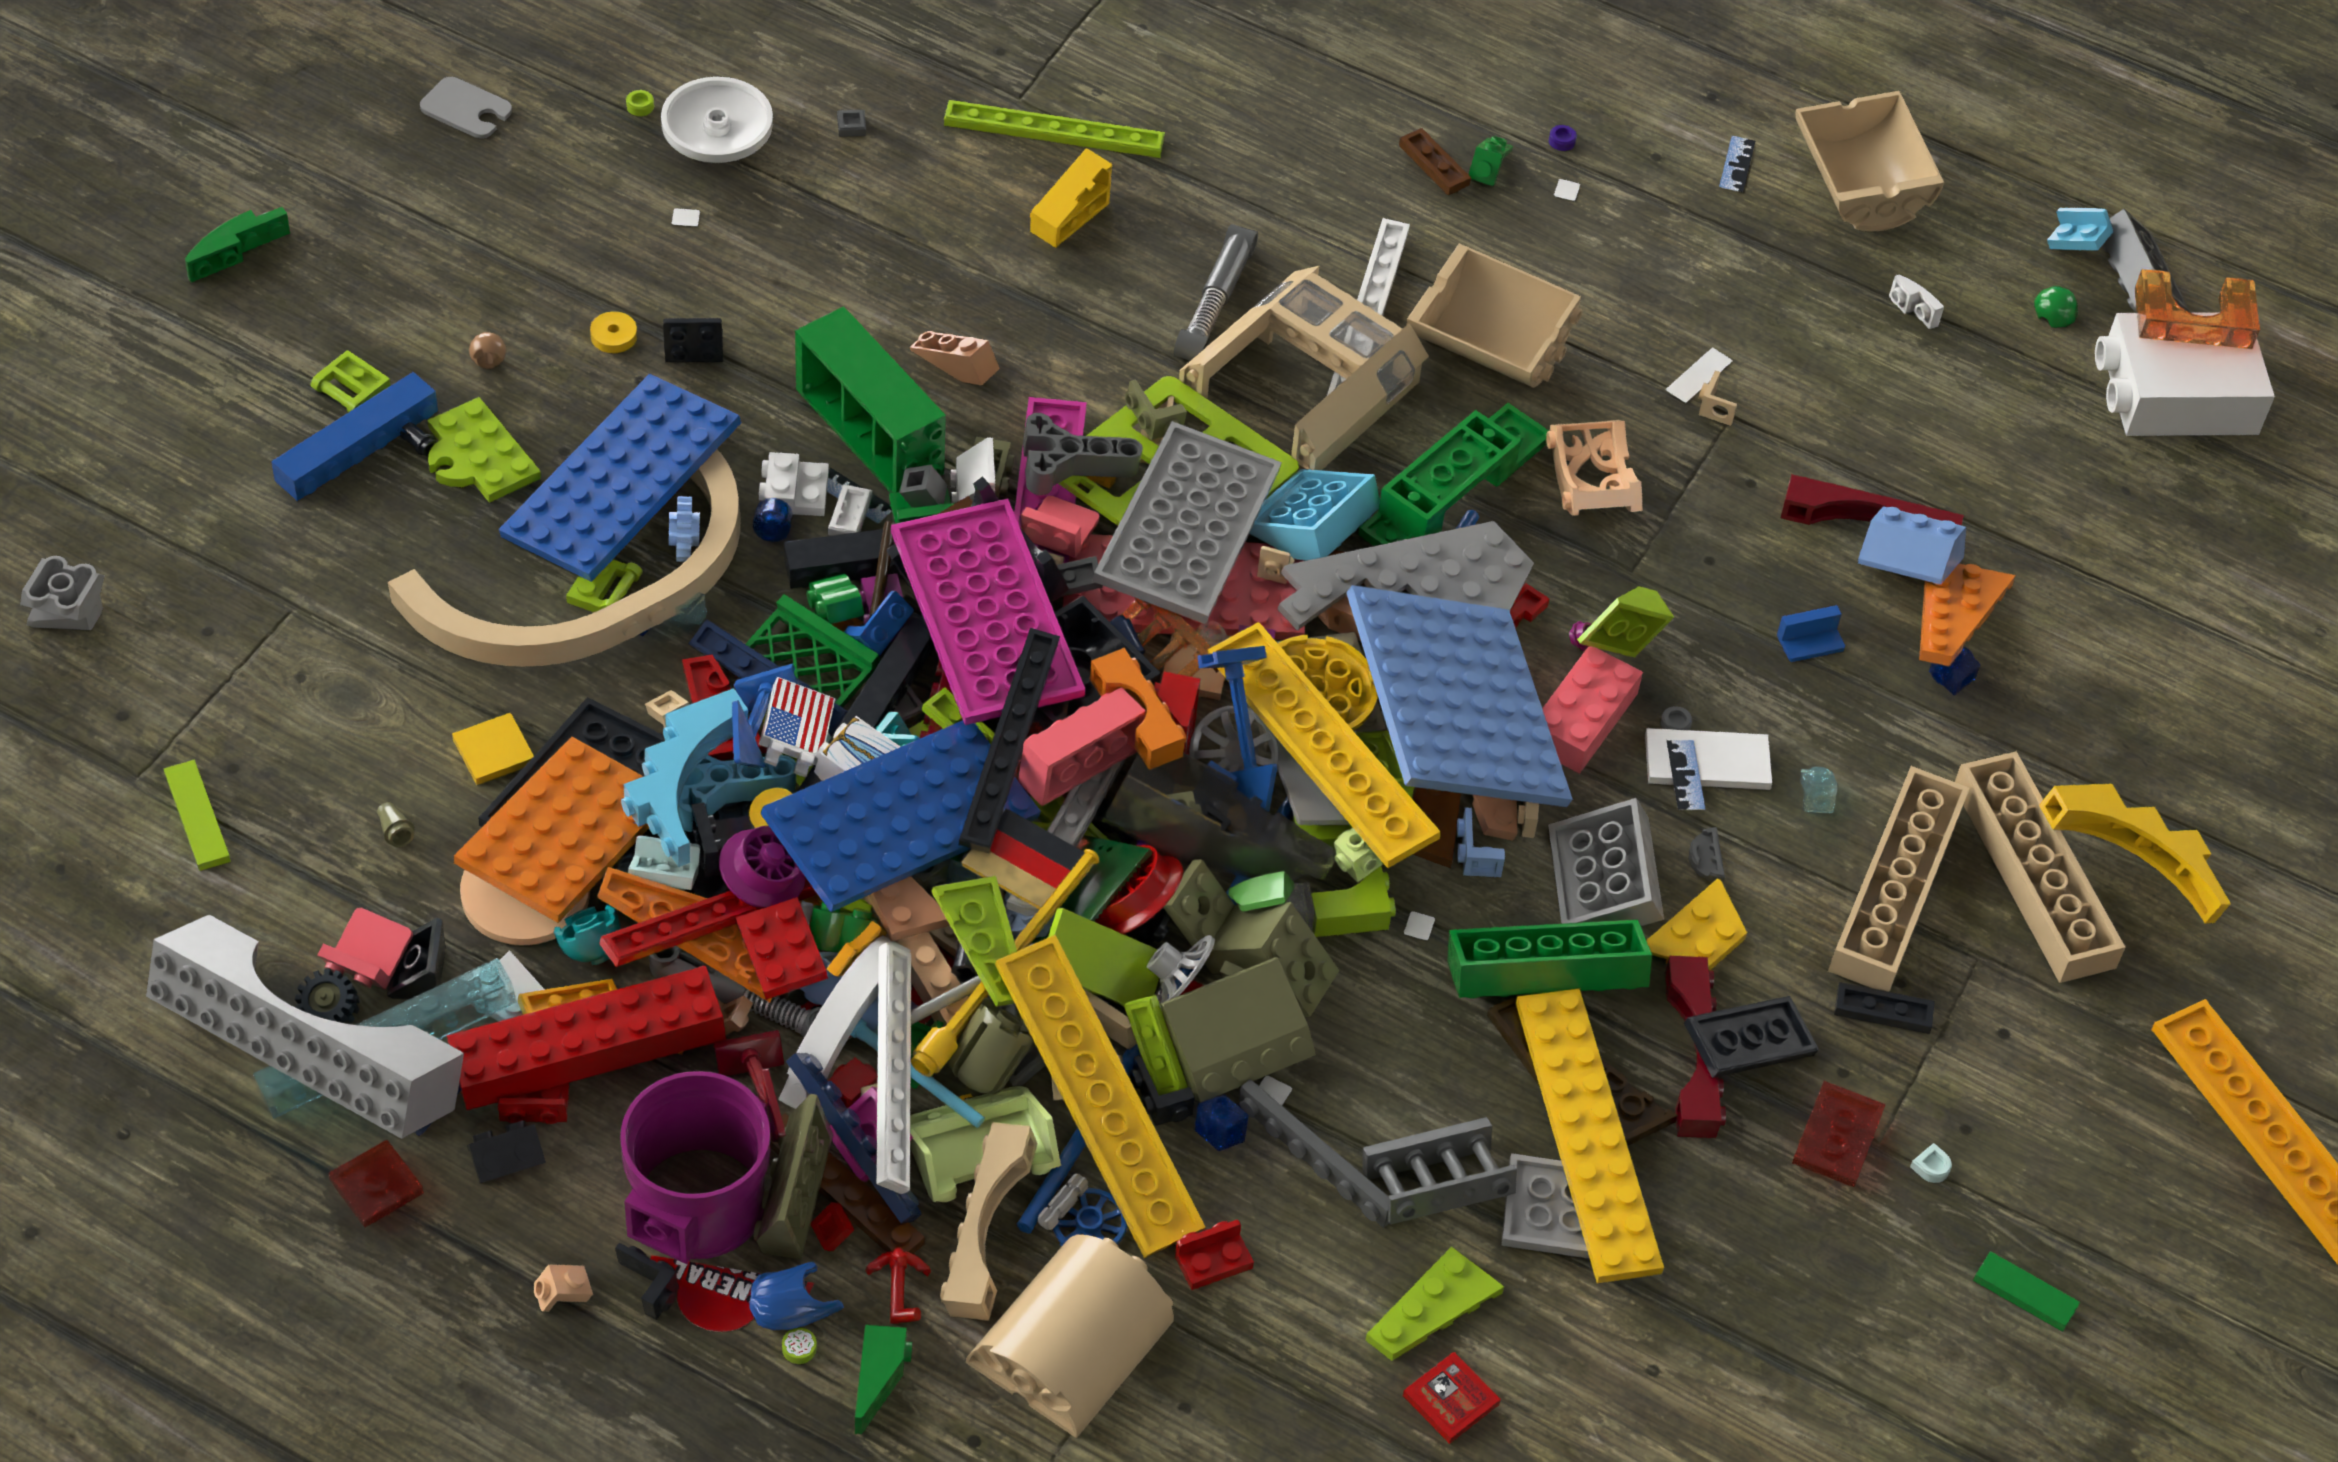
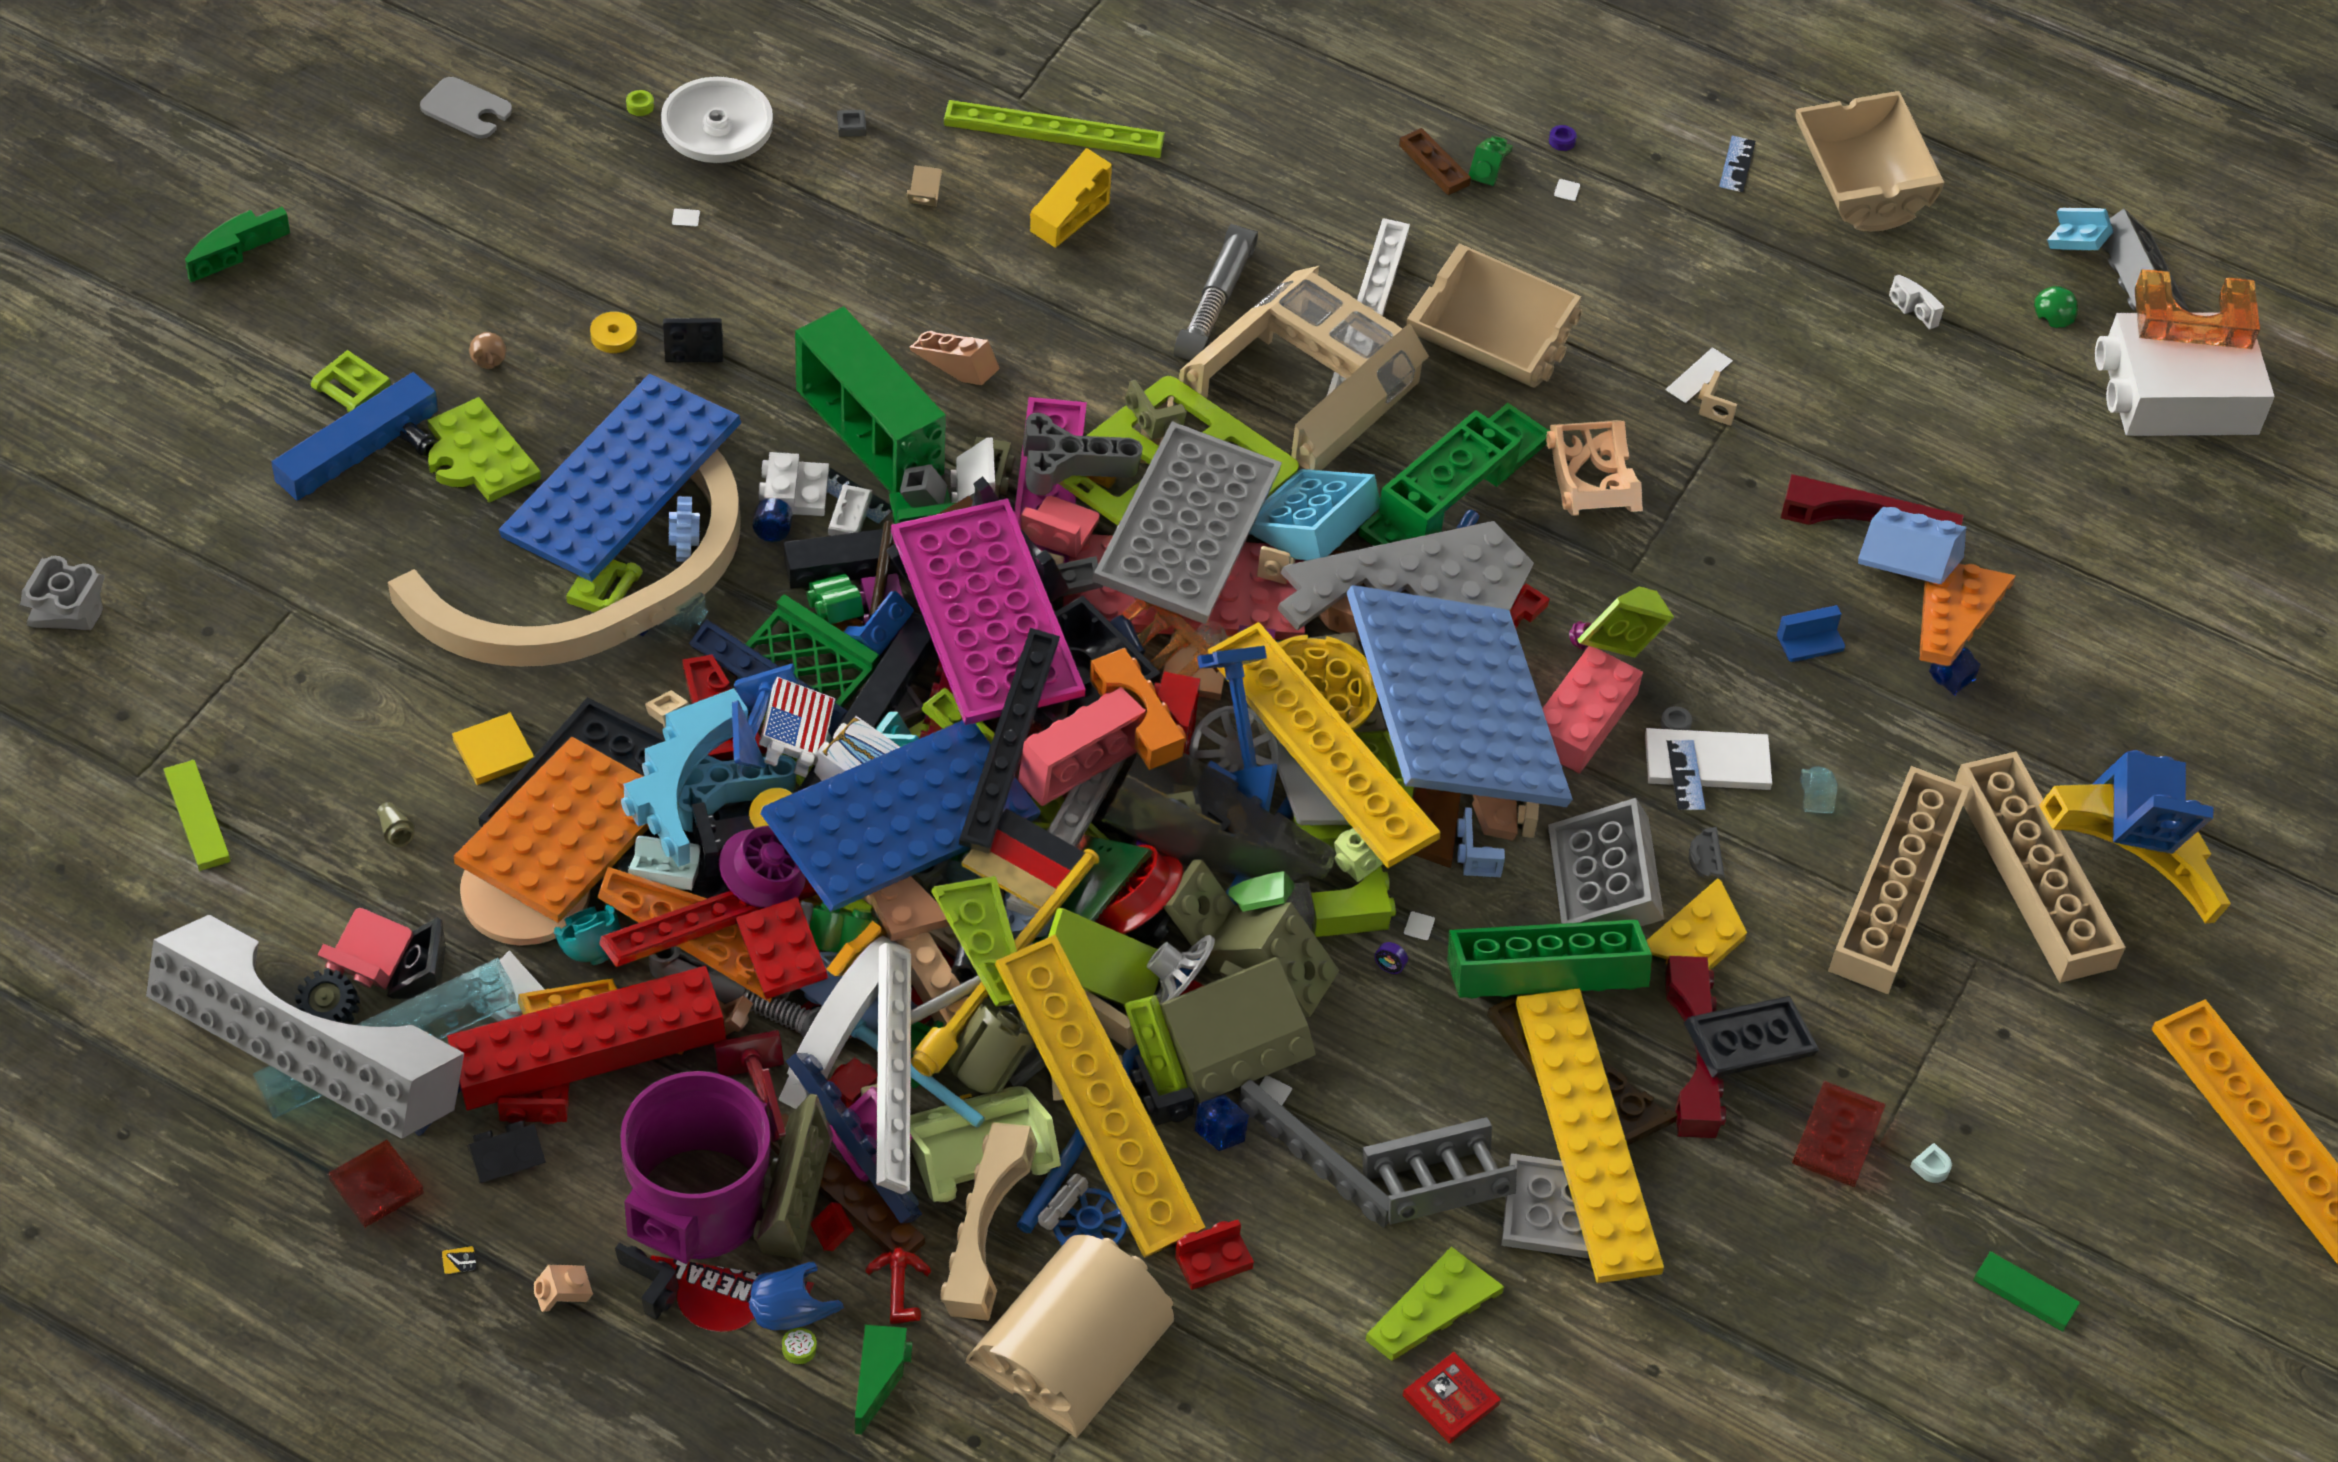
black plate [1834,982,1935,1034] -> none
none -> sticker [442,1246,476,1274]
none -> tan bracket [907,165,942,207]
none -> tile [1375,942,1408,974]
none -> blue bracket [2093,750,2213,854]

